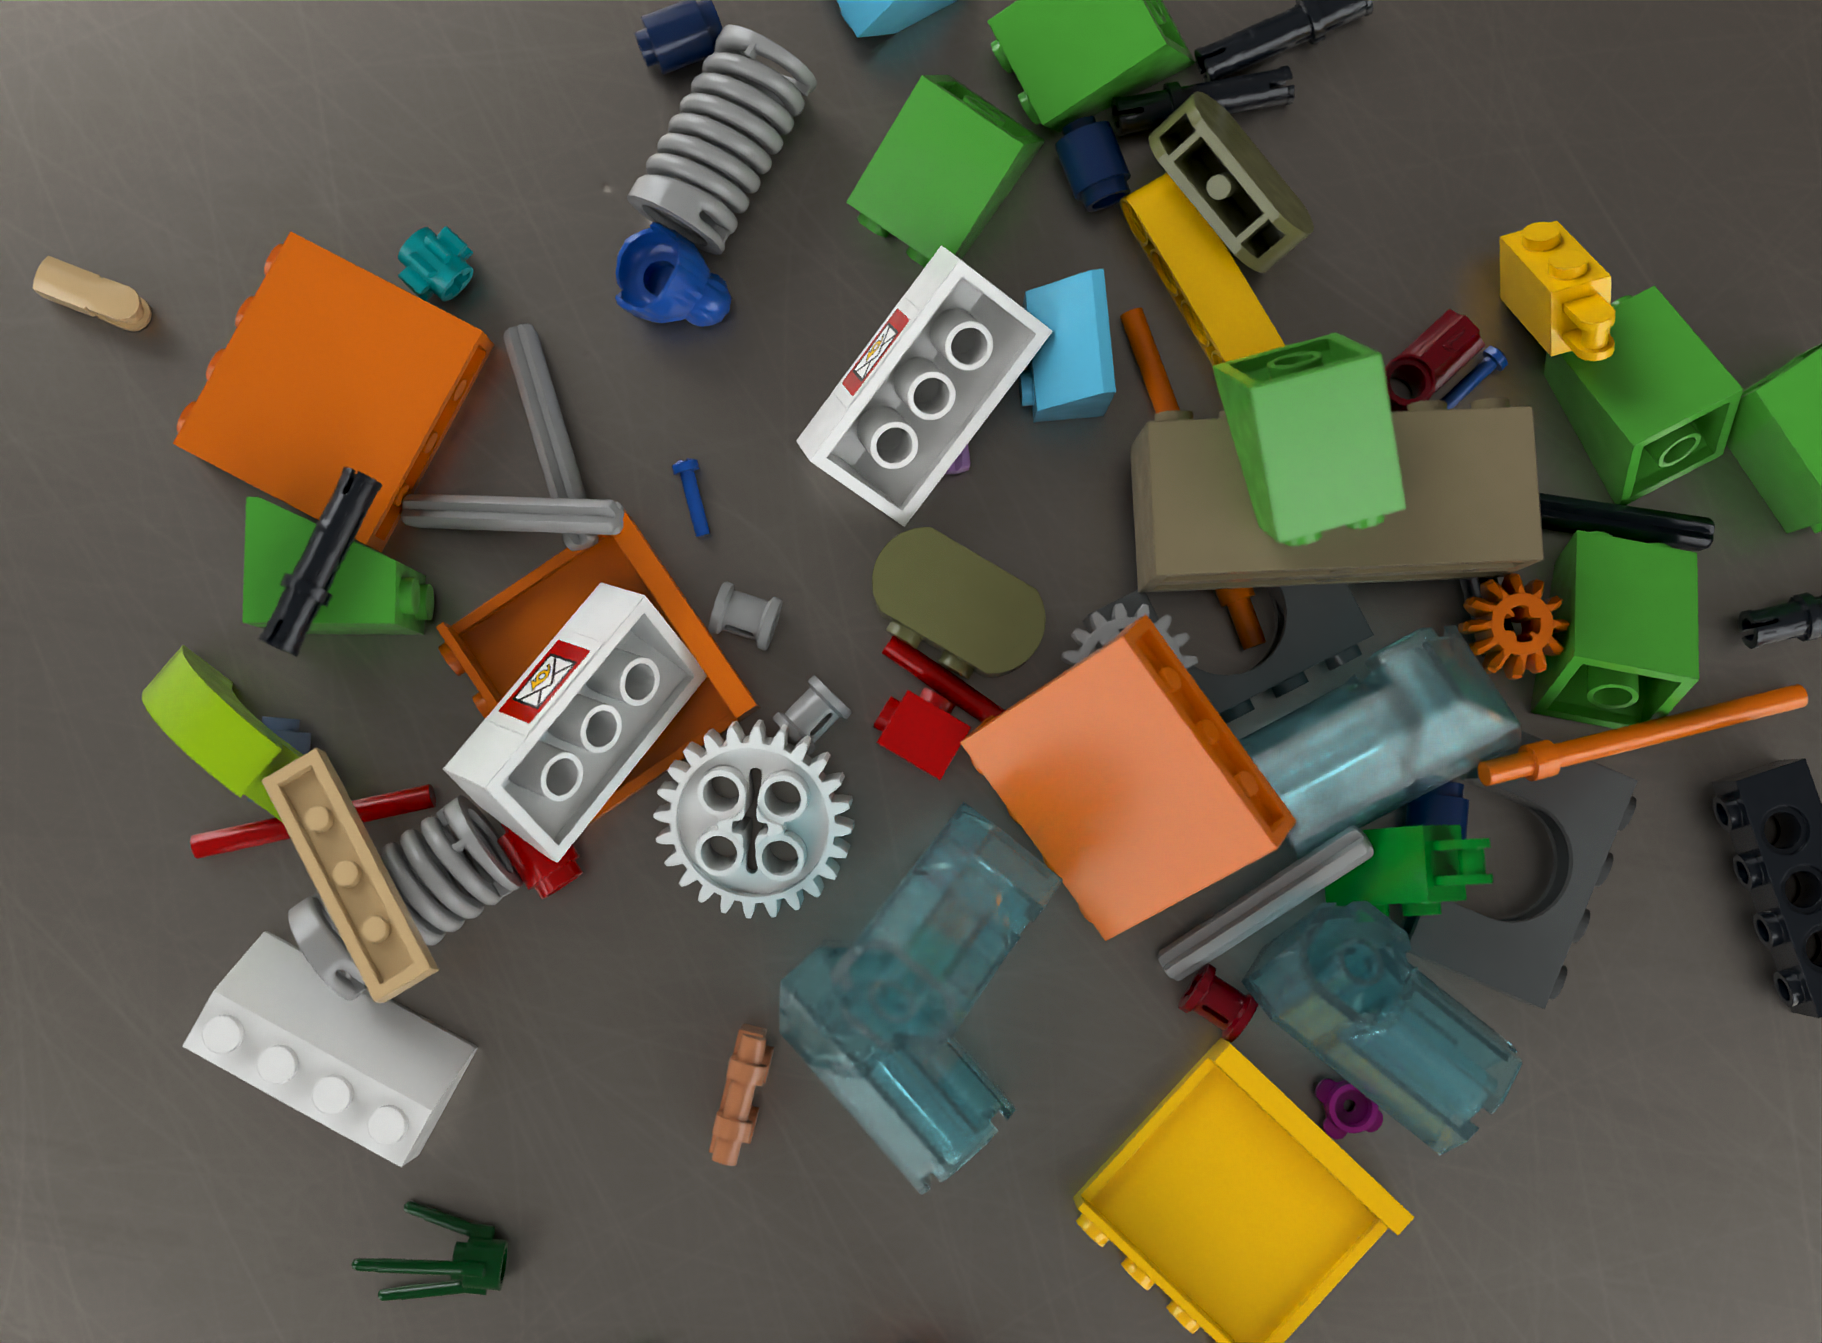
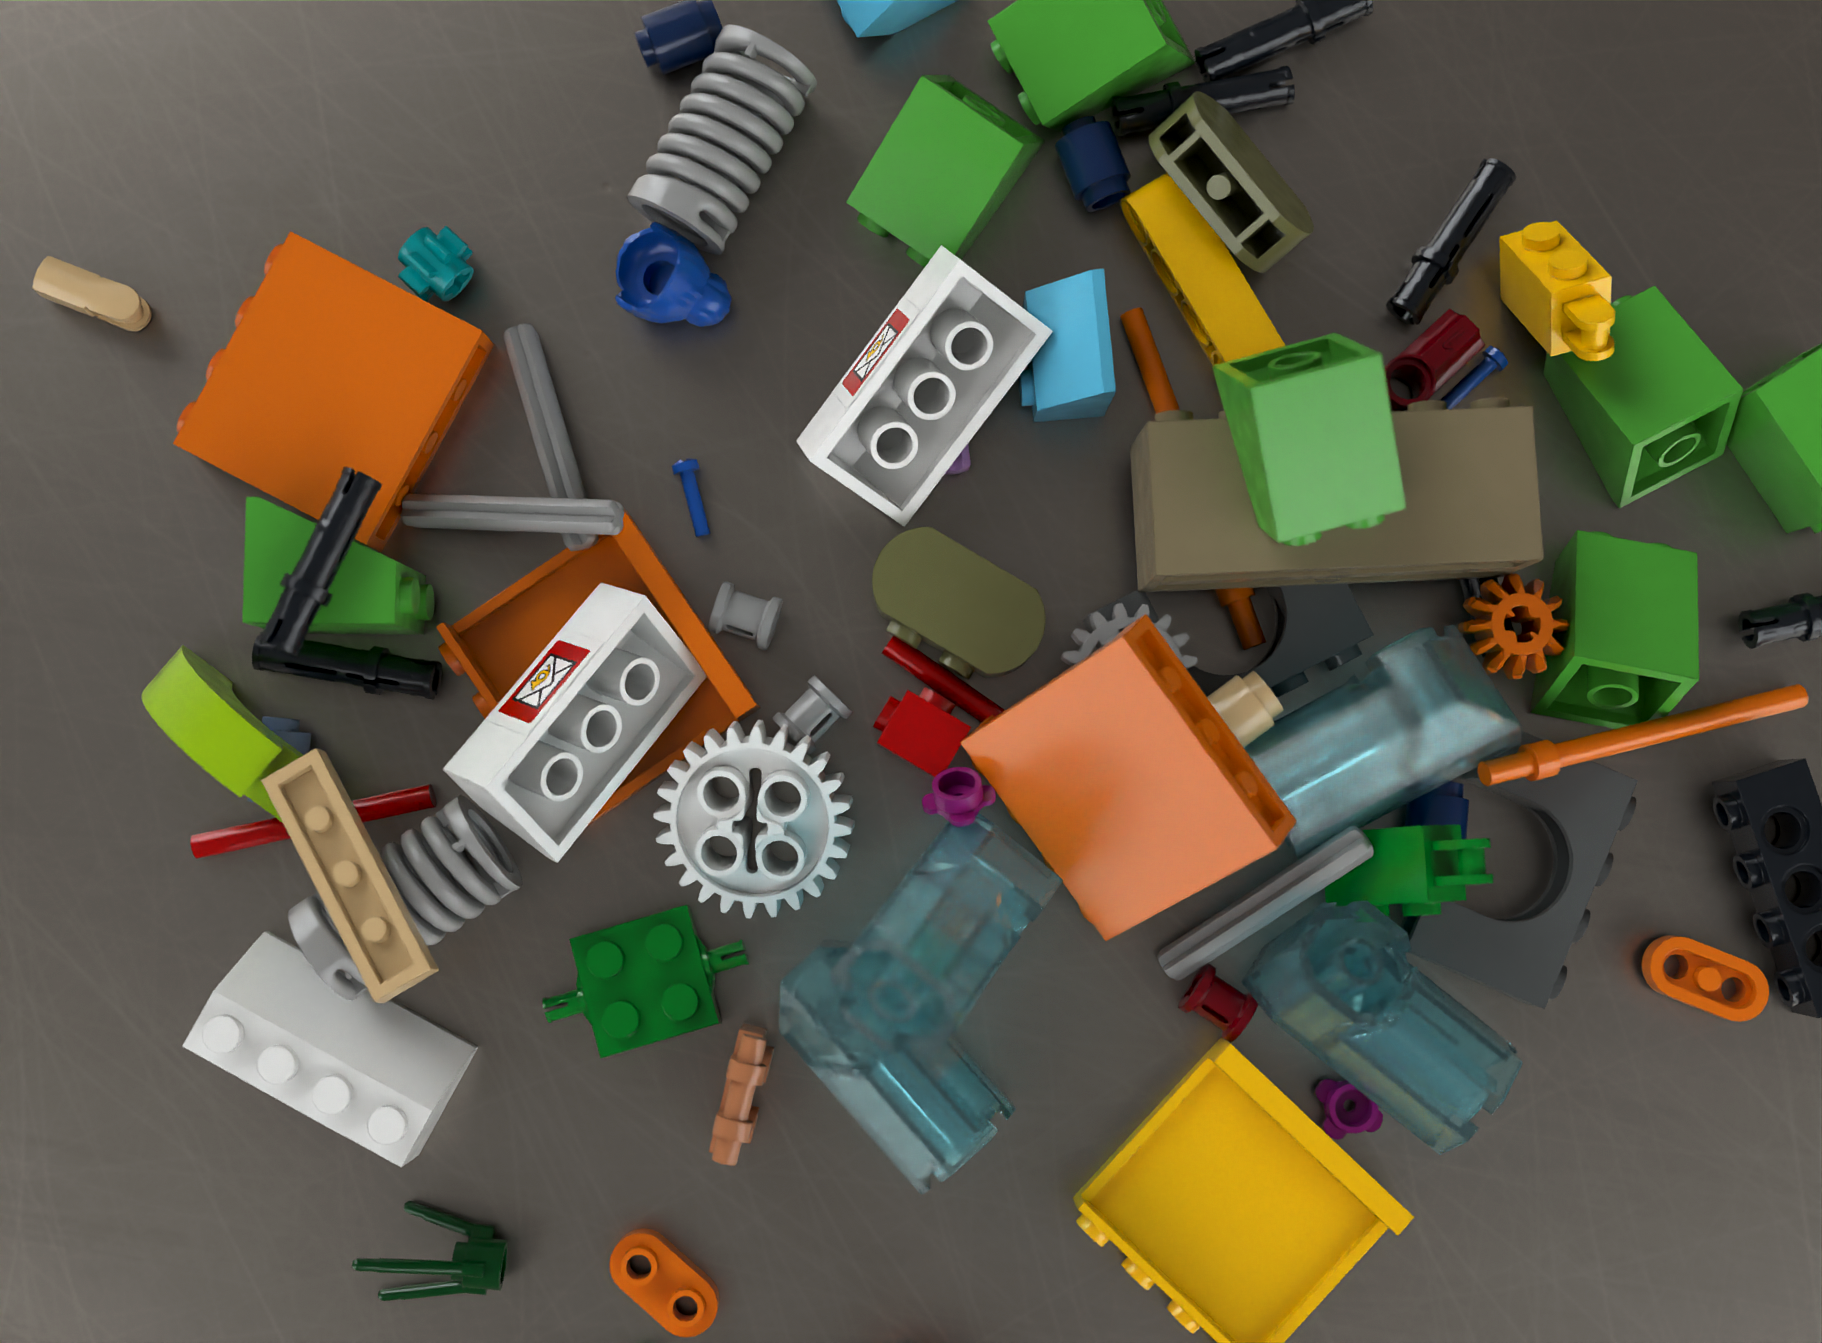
red brick [497,823,584,900] -> none
black axle [1539,493,1715,551] -> none
none -> black pin [252,632,442,700]
none -> green plate [542,905,749,1058]
none -> orange plate [609,1228,720,1337]
none -> magenta plate [922,767,996,827]
none -> tan brick [1207,671,1284,748]
none -> black pin [1386,158,1516,325]
none -> orange plate [1641,935,1769,1022]

